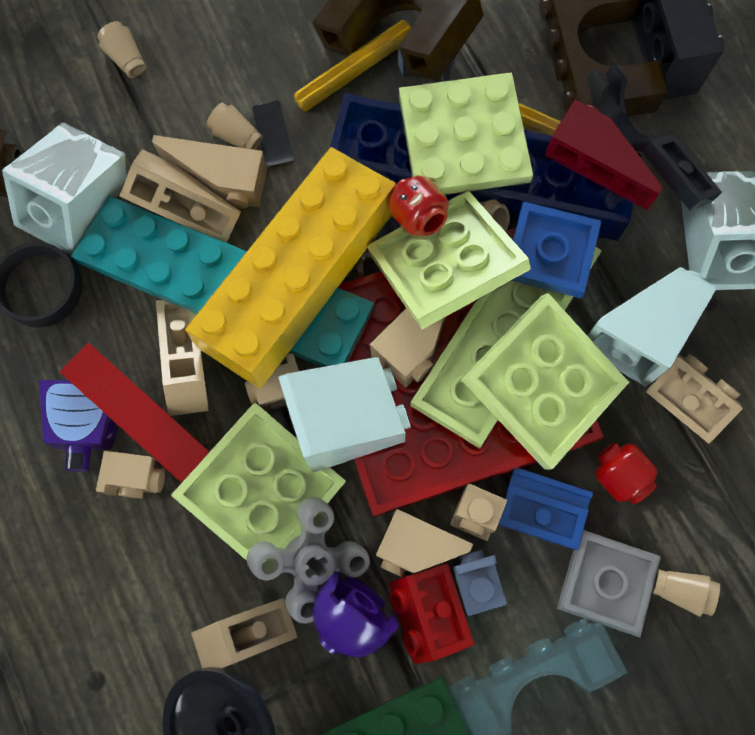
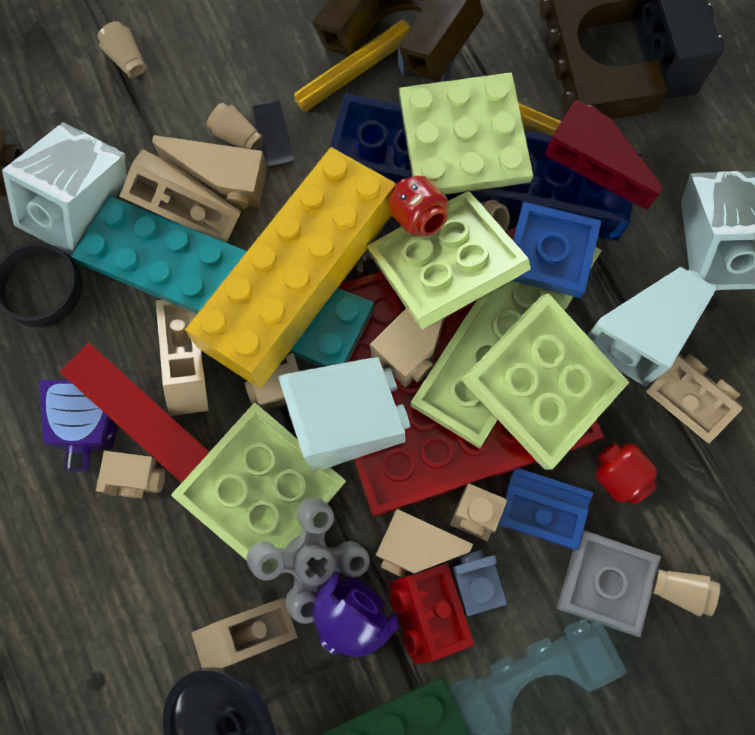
black piece [587,65,722,211] -> none

